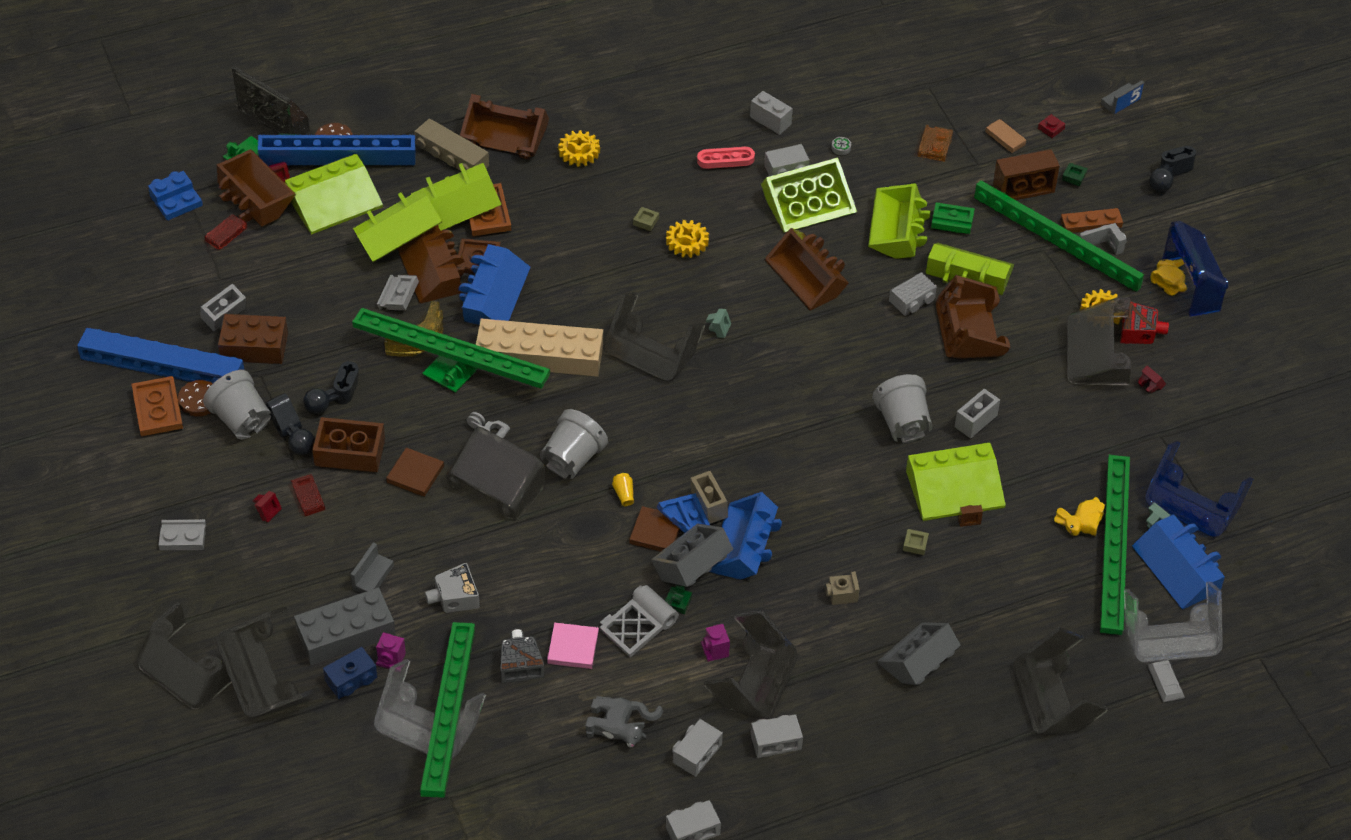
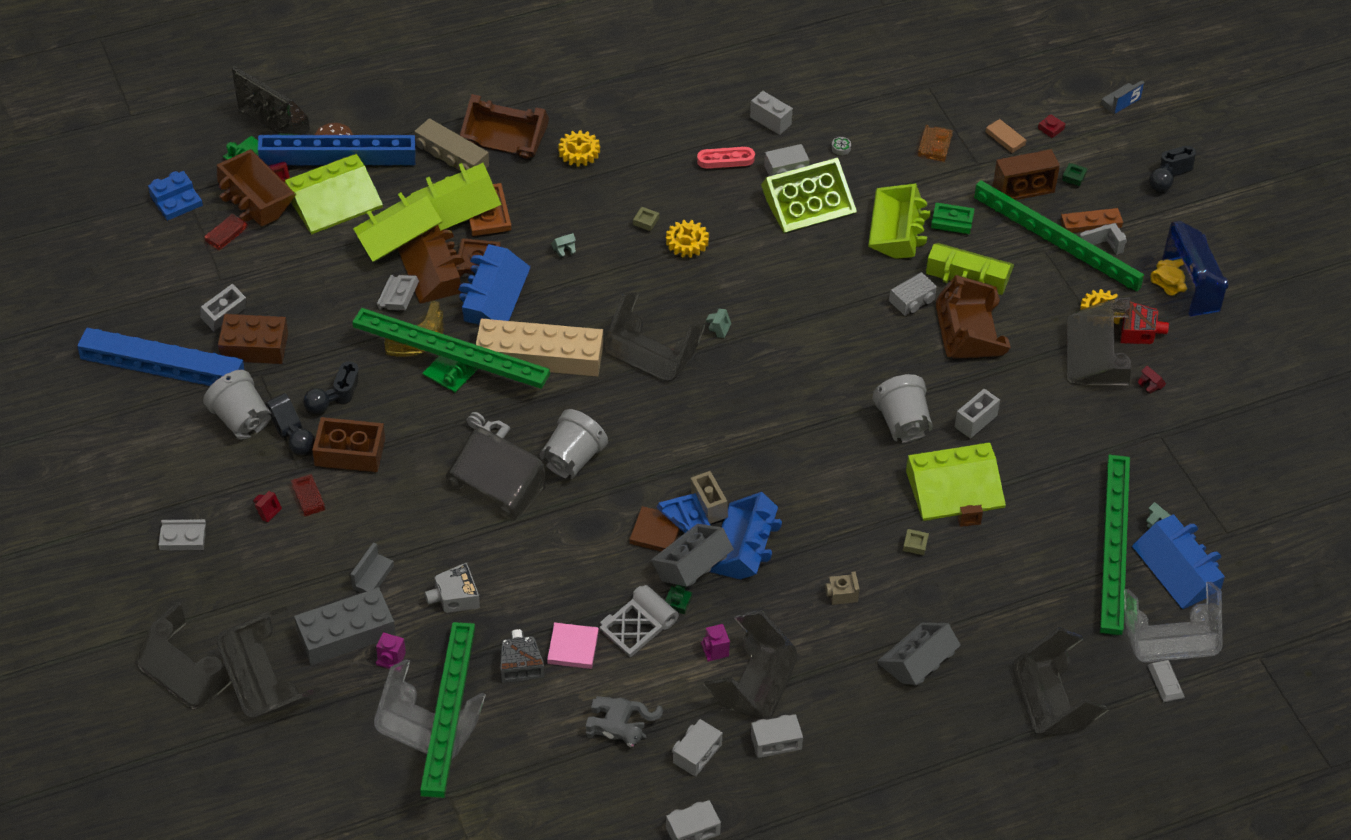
dark orange plate [132,376,183,436] -> none
reddish brown tile [178,380,213,417] -> none
dark blue brick [323,647,378,699] -> none
reddish brown tile [386,448,444,497] -> none
yellow cone [612,473,634,506] -> none
reddish brown piece [765,228,849,311] -> none
yellow animal [1054,497,1105,536] -> none
clear blue windscreen [1145,441,1254,537] -> none
none -> sand green tile [551,233,576,258]

